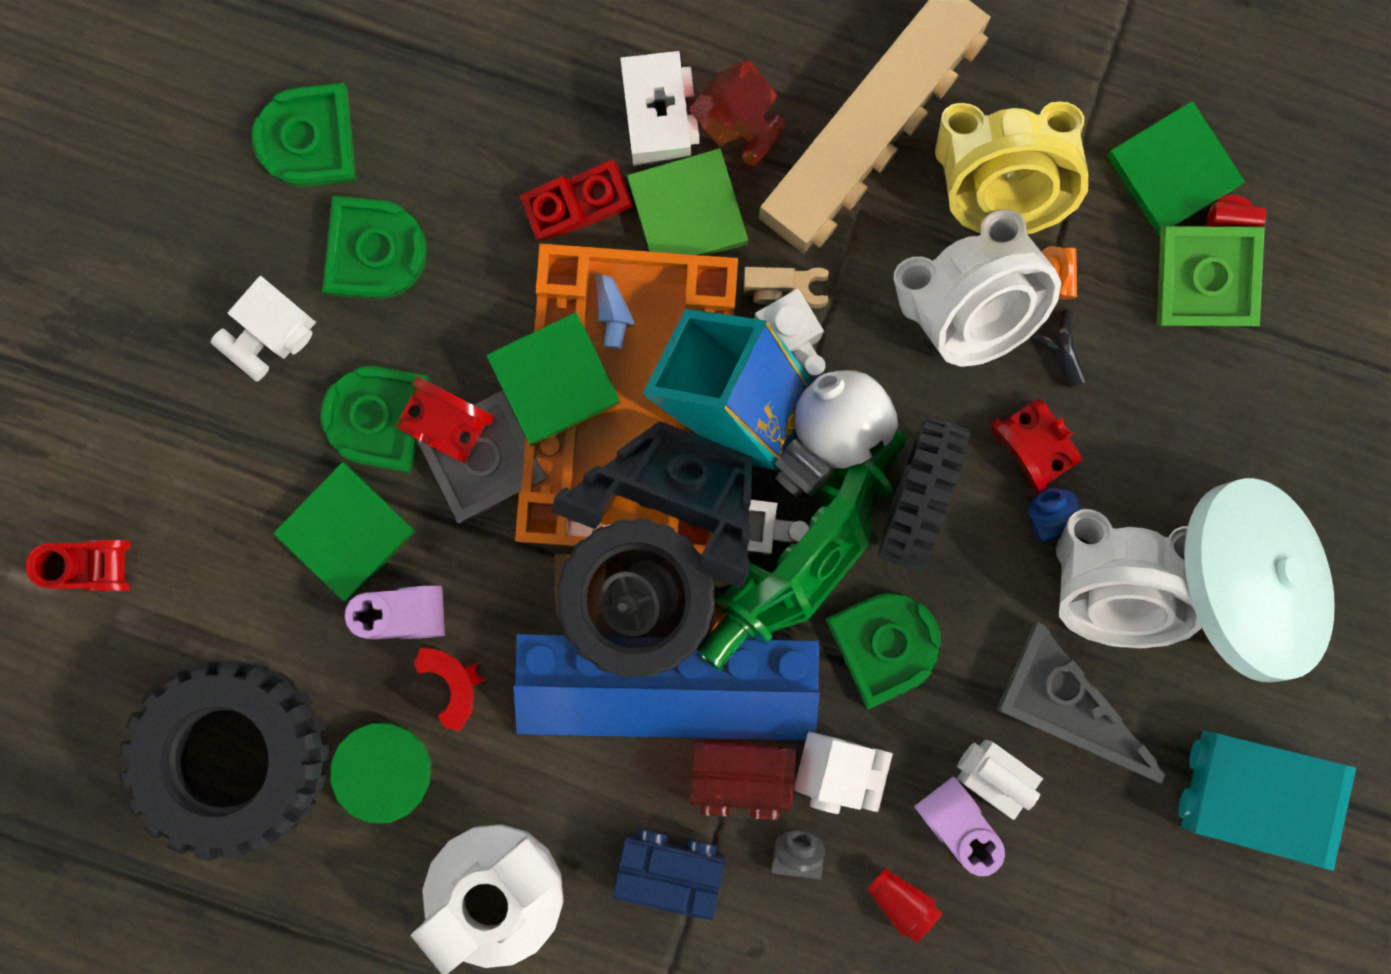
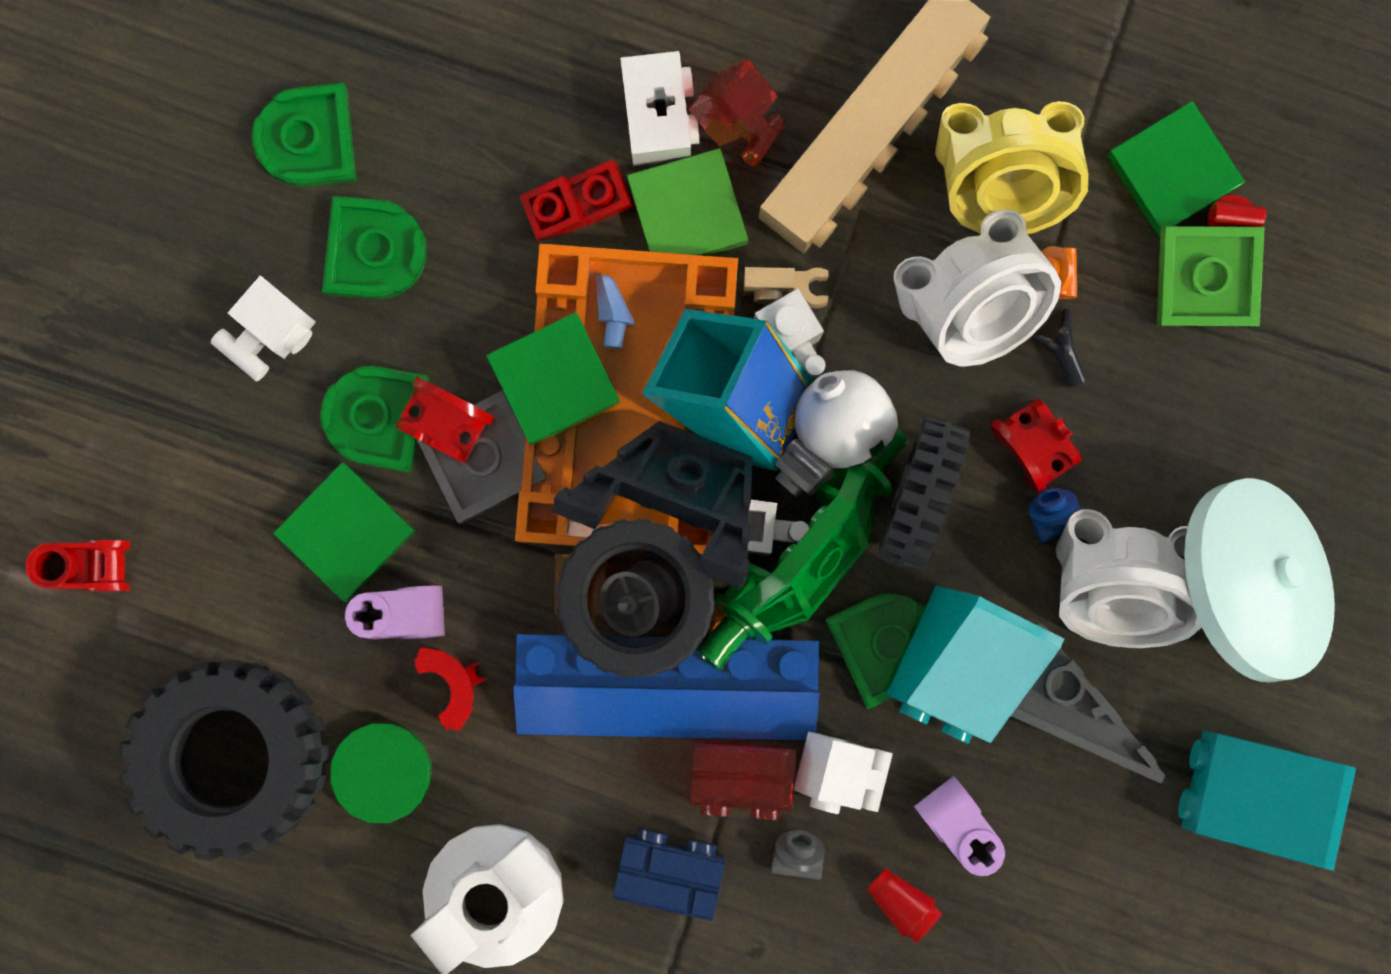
white brick [957,739,1043,820] -> none
none -> slope [886,586,1064,744]

